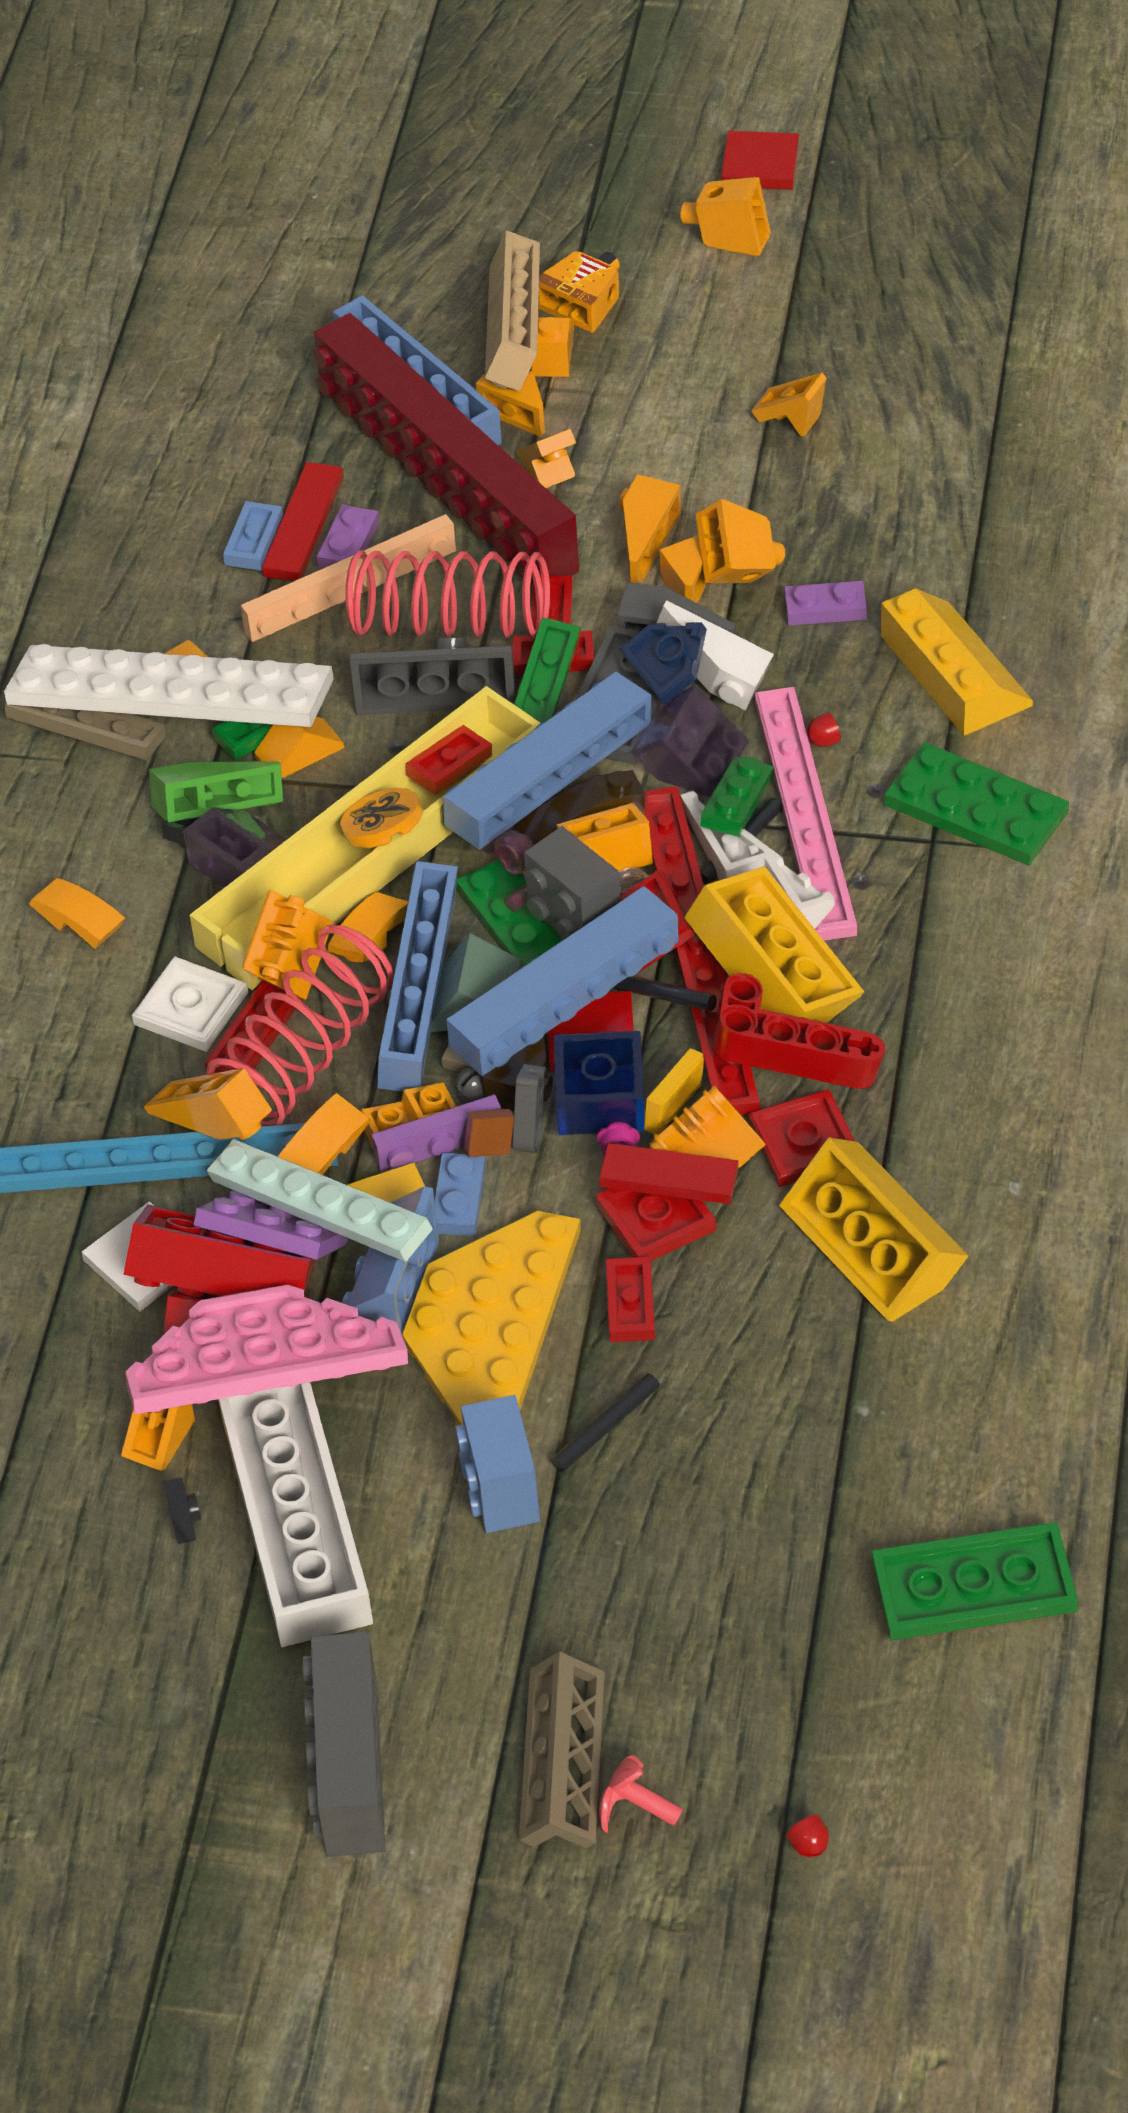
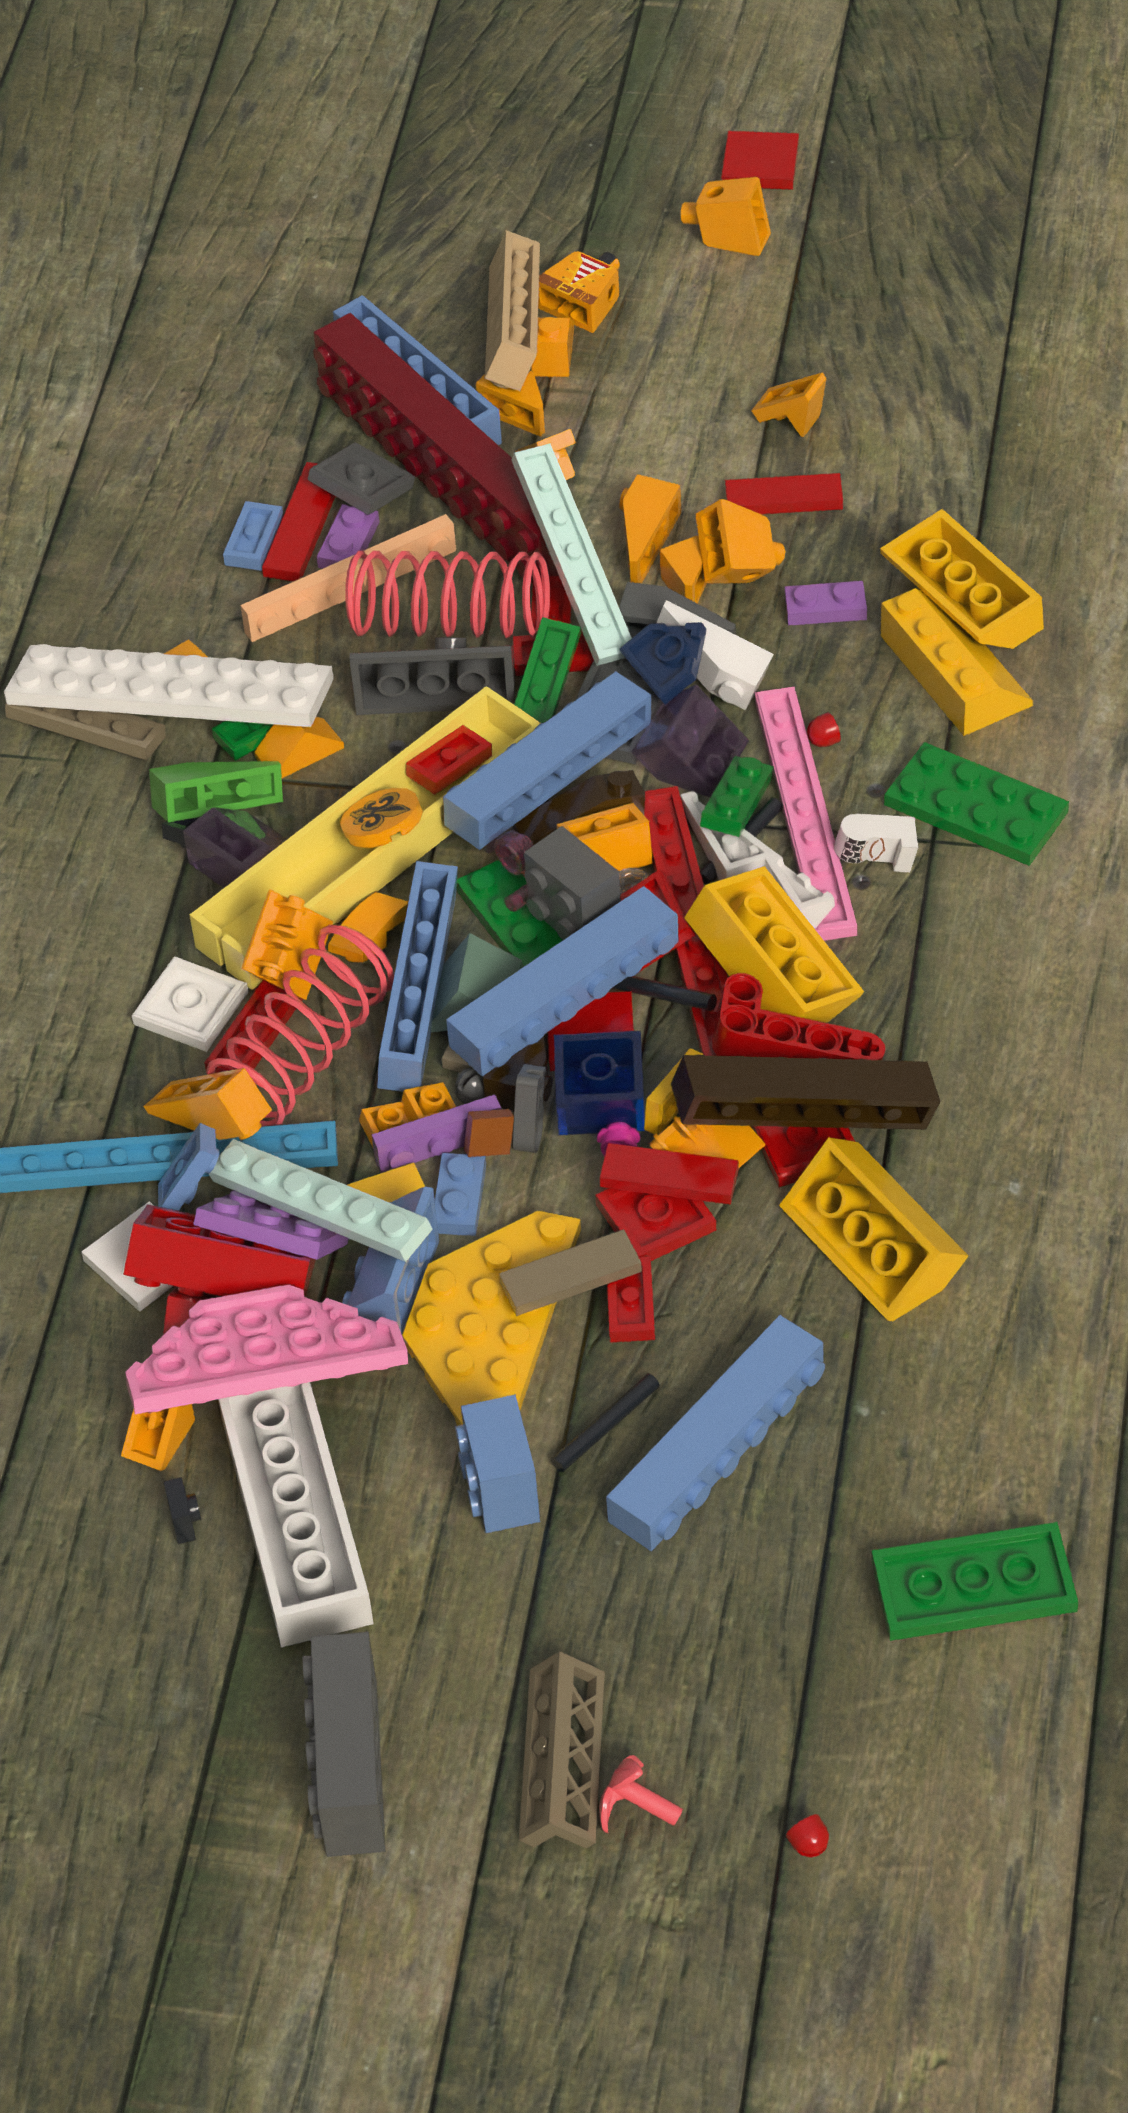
light orange slope [29,878,125,949] -> none
light orange slope [278,1093,371,1175] -> none
none -> medium blue plate [158,1123,219,1211]
none -> dark grey tile [308,442,415,515]
none -> dark tan tile [499,1229,642,1316]
none -> light aqua plate [512,443,632,666]
none -> medium blue brick [606,1315,825,1552]
none -> dark brown brick [671,1054,941,1130]
none -> red tile [725,473,843,514]
none -> white leg [834,814,918,873]
none -> yellow slope [880,509,1044,649]

